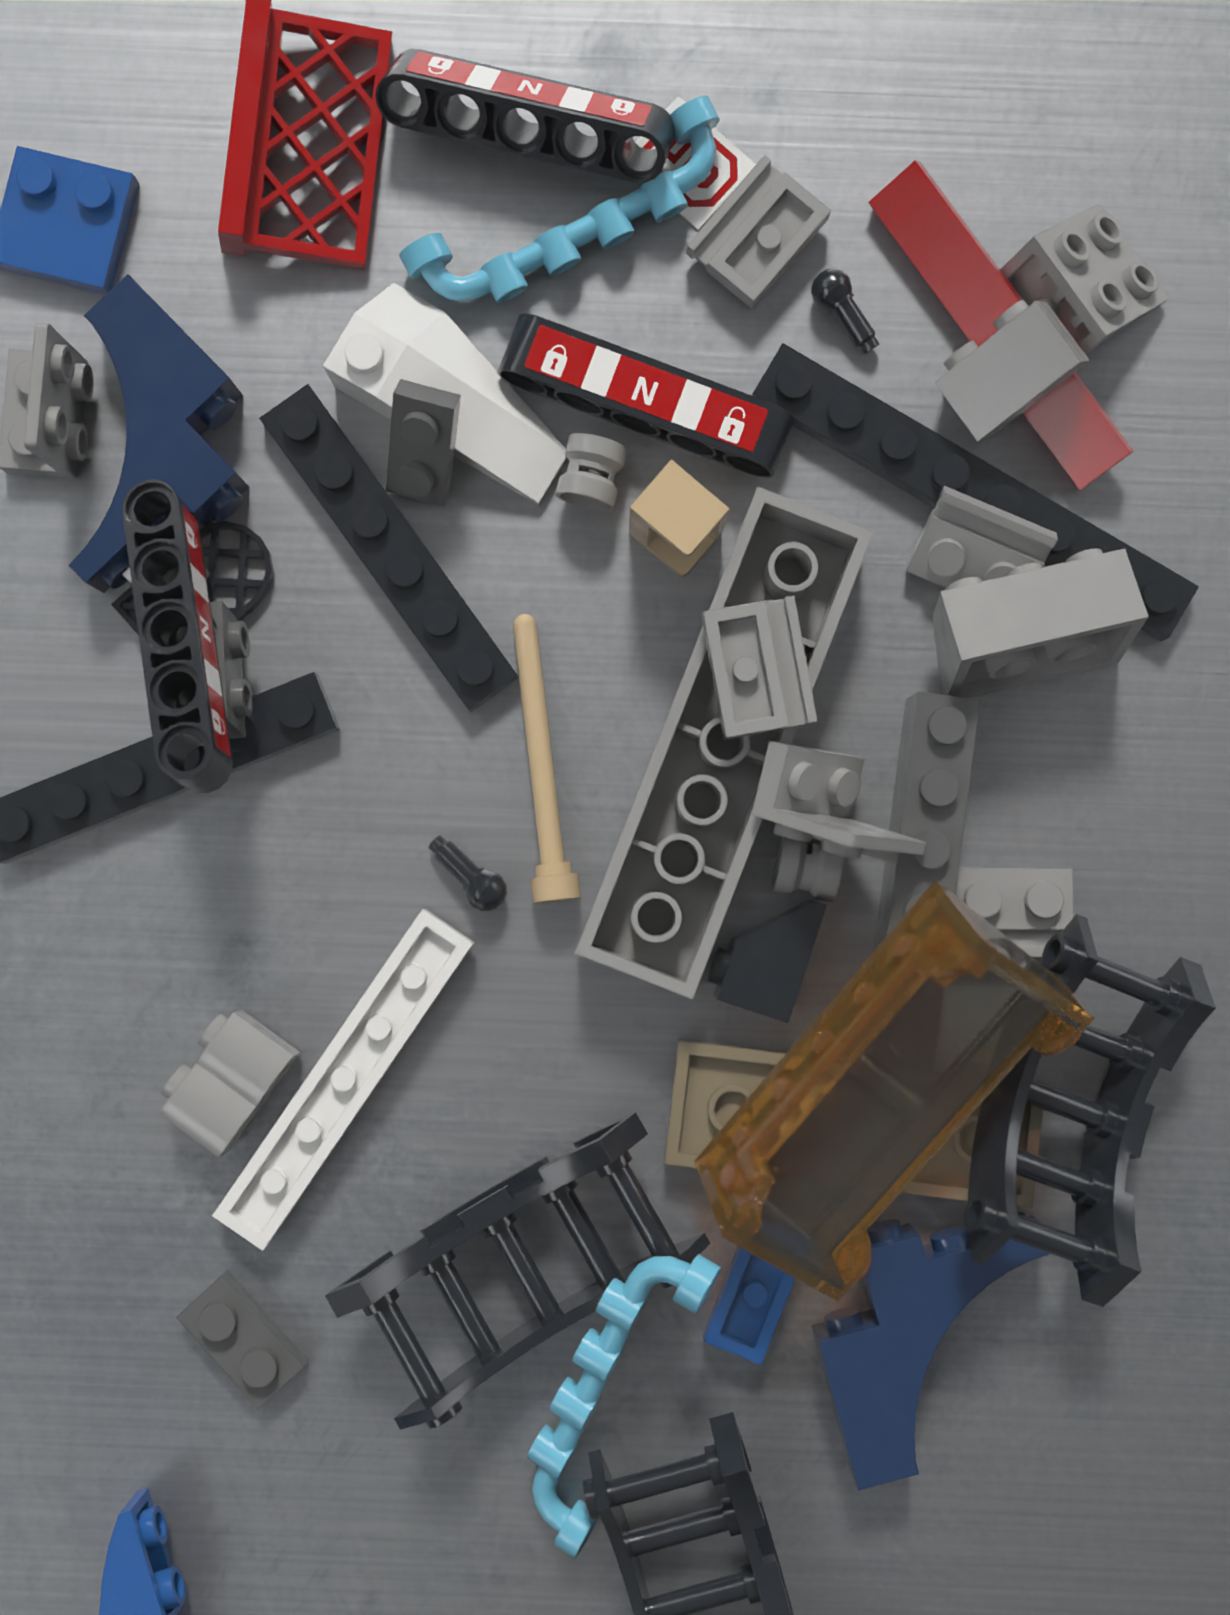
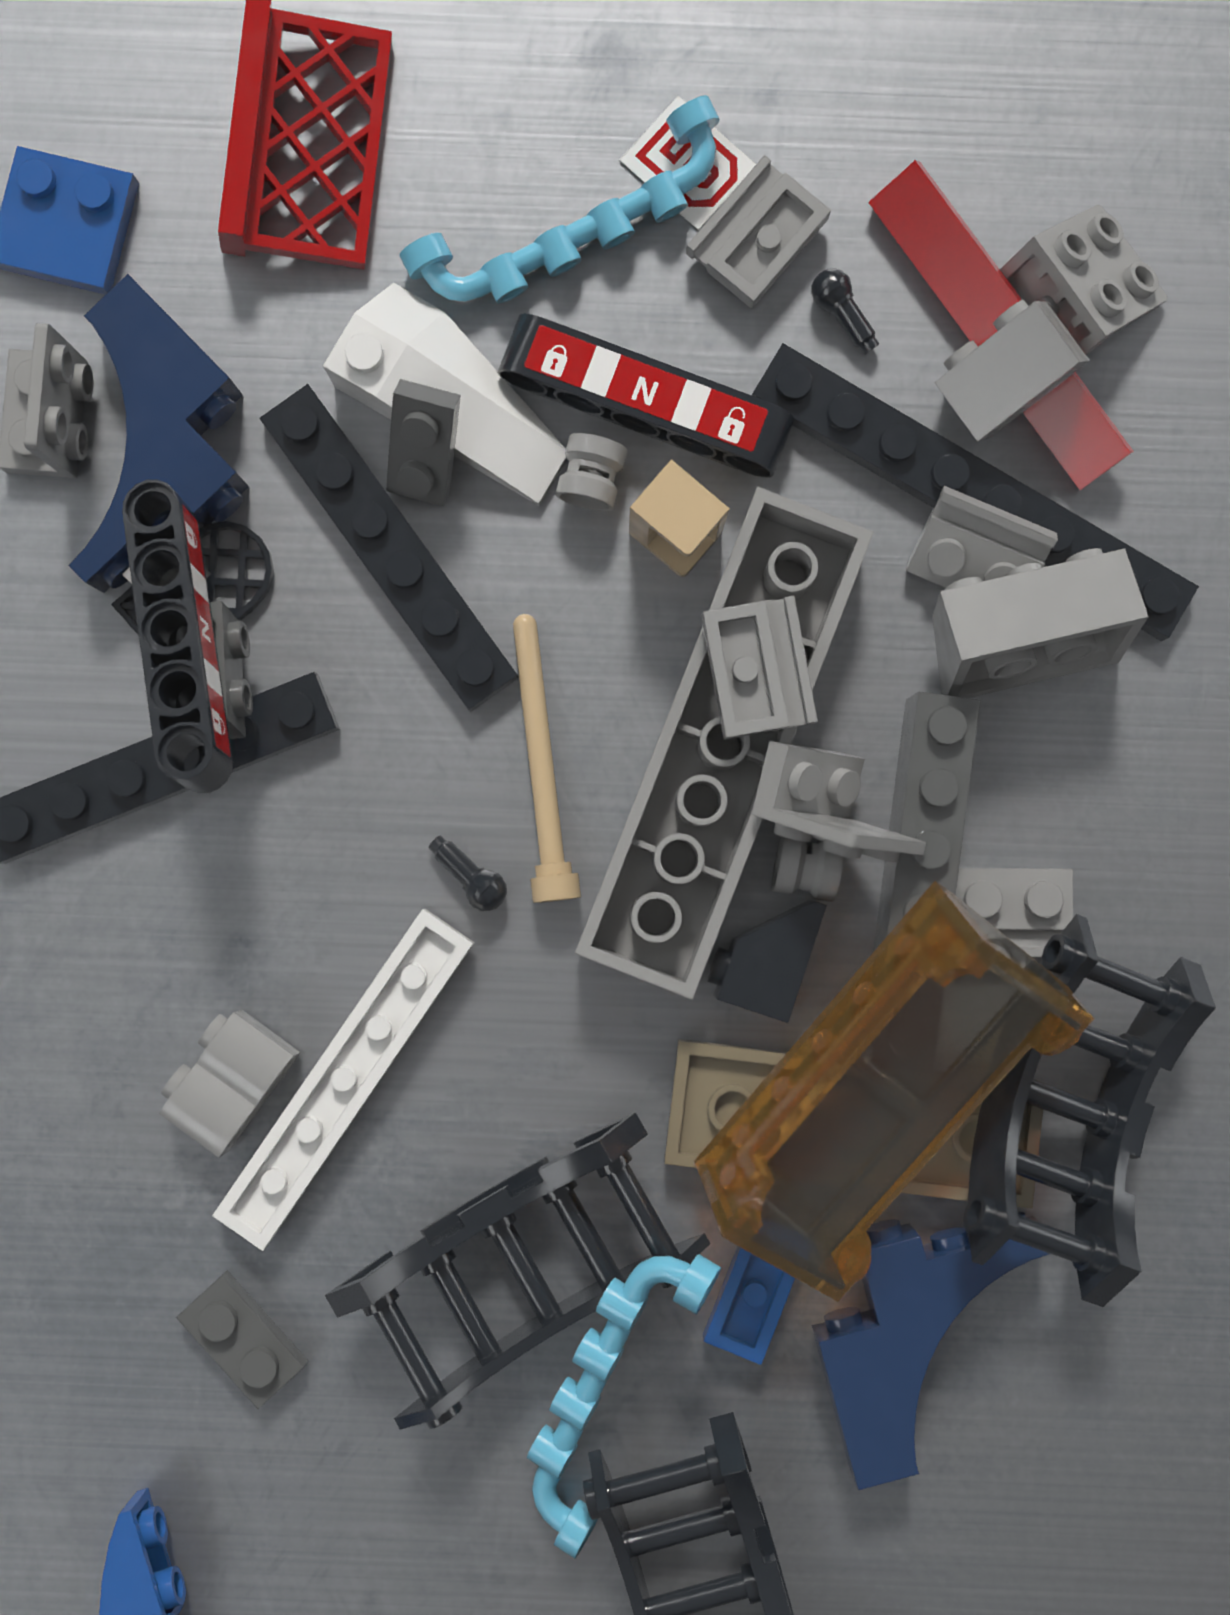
black beam [375,49,675,183] -> none

